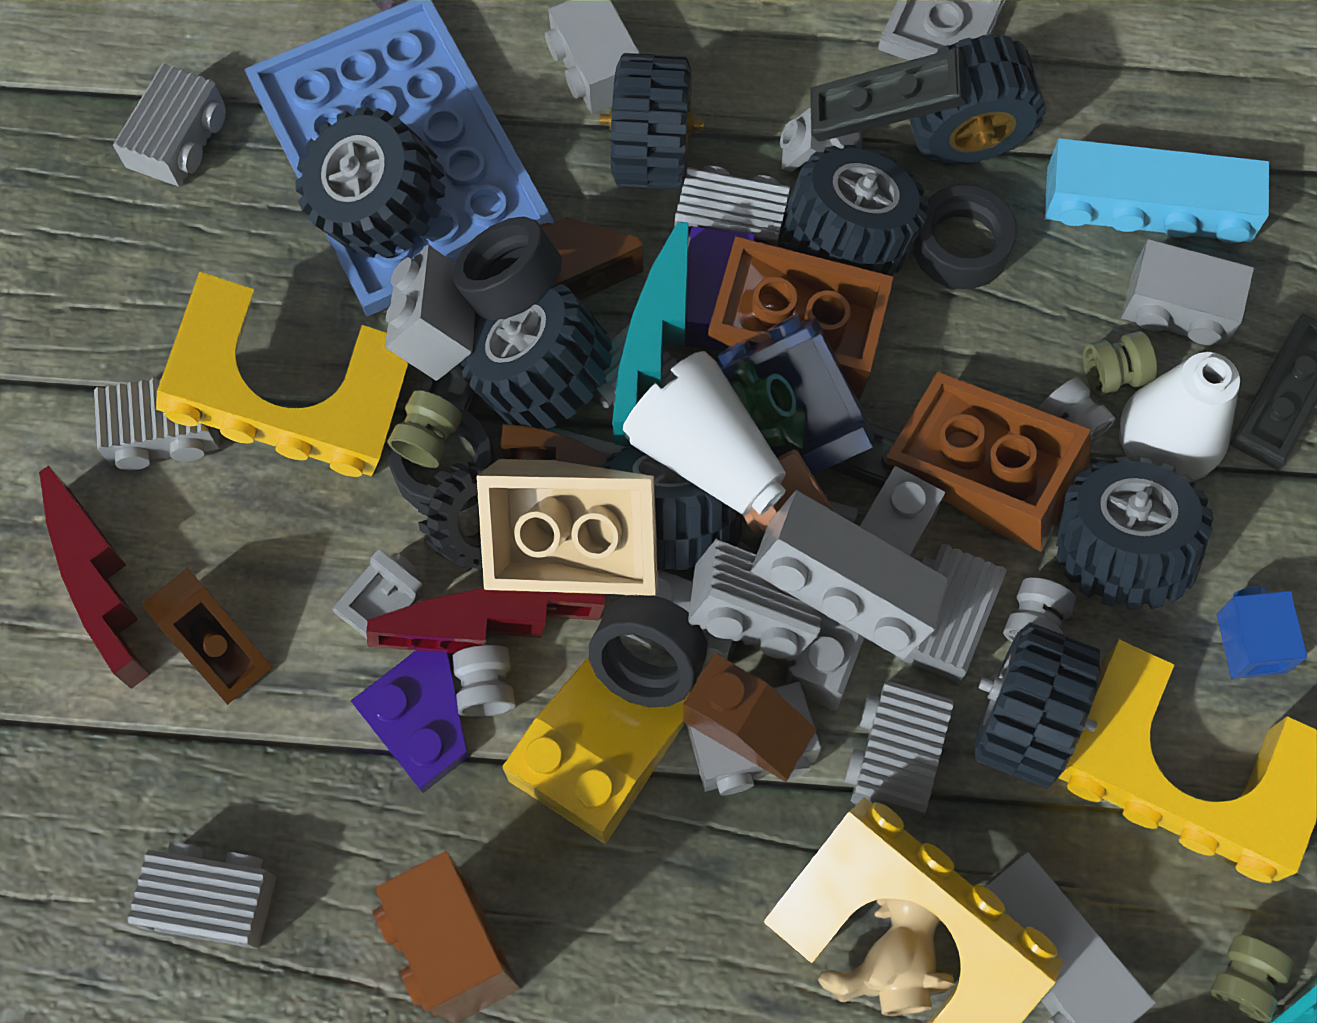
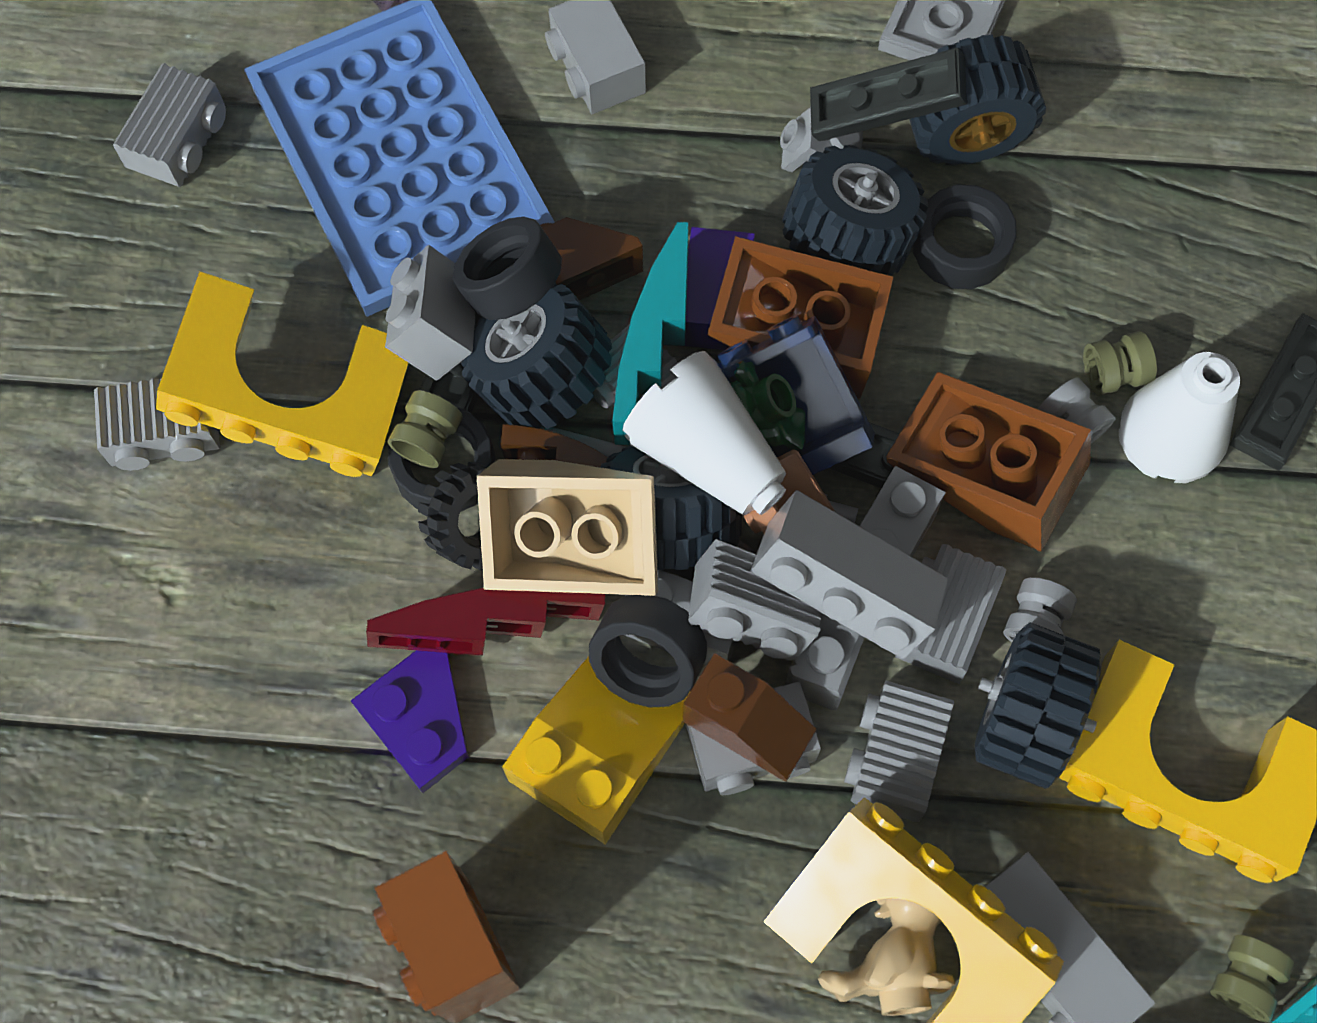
dark red slope [39,465,150,689] -> none
light grey brick [128,842,277,949] -> none
reddish brown slope [142,567,273,705] -> none
black wheel [295,107,446,258] -> none
light grey bracket [333,549,423,639] -> none
light grey wheel [453,645,515,717] -> none
black wheel [599,53,704,190] -> none
light grey brick [675,166,790,247] -> none
medium azure brick [1044,138,1269,244] -> none
black wheel [1056,457,1214,610] -> none
light grey brick [1121,239,1254,347] -> none
blue brick [1216,586,1307,679] -> none

